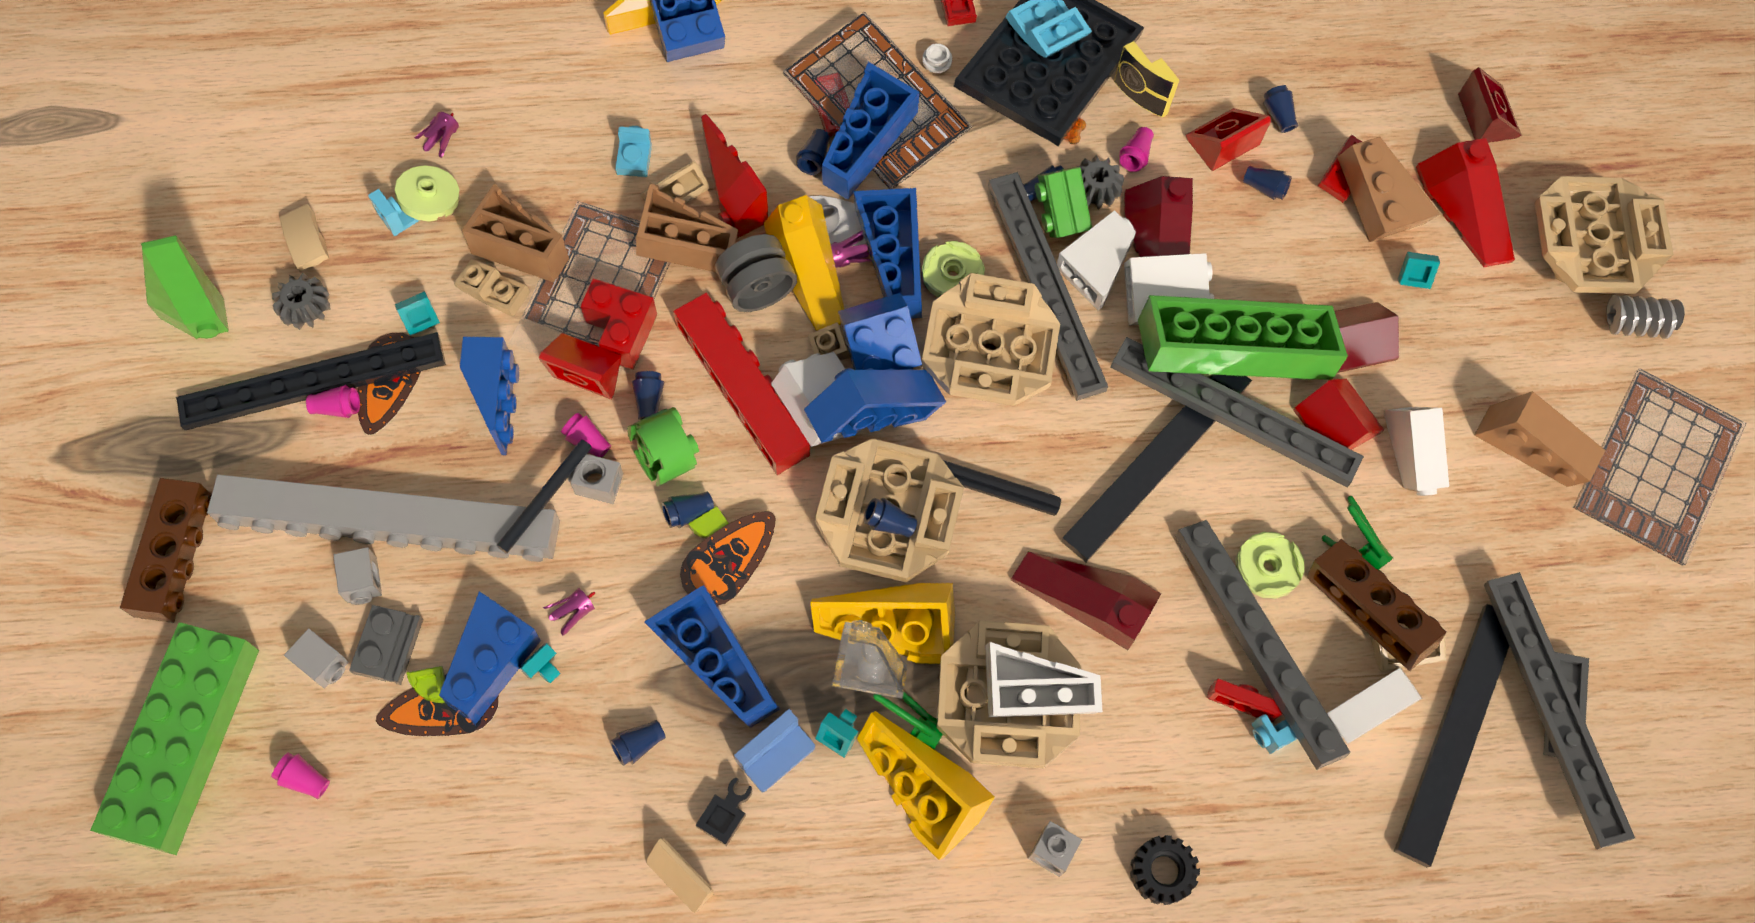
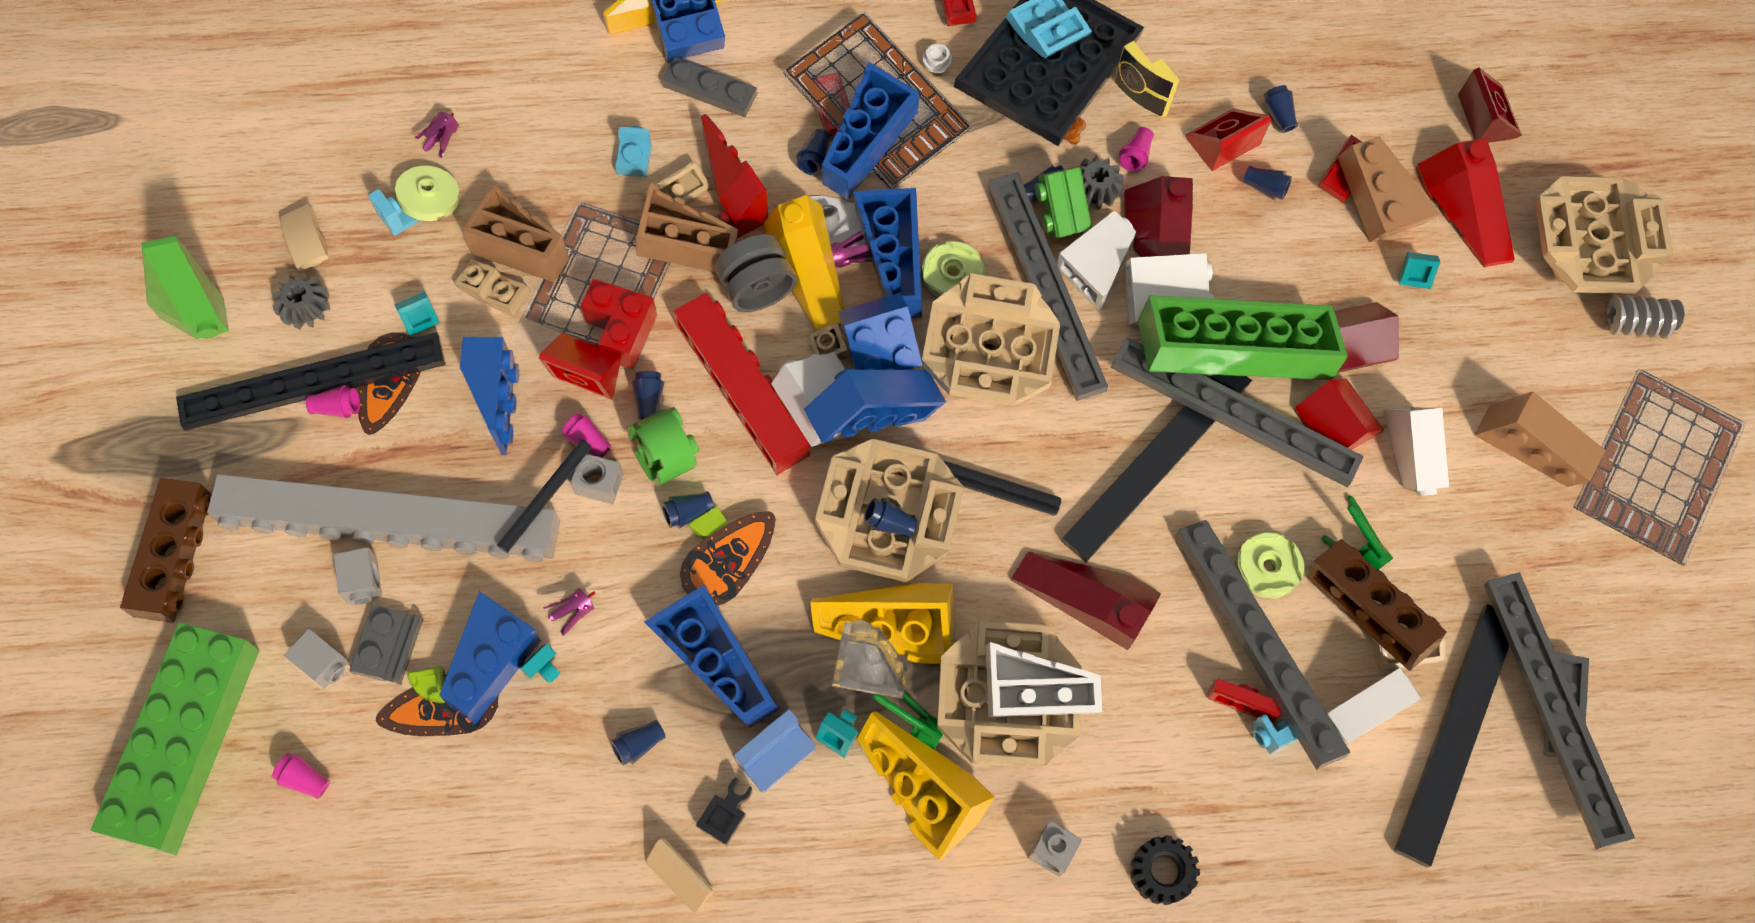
none -> dark grey plate [662,57,757,117]

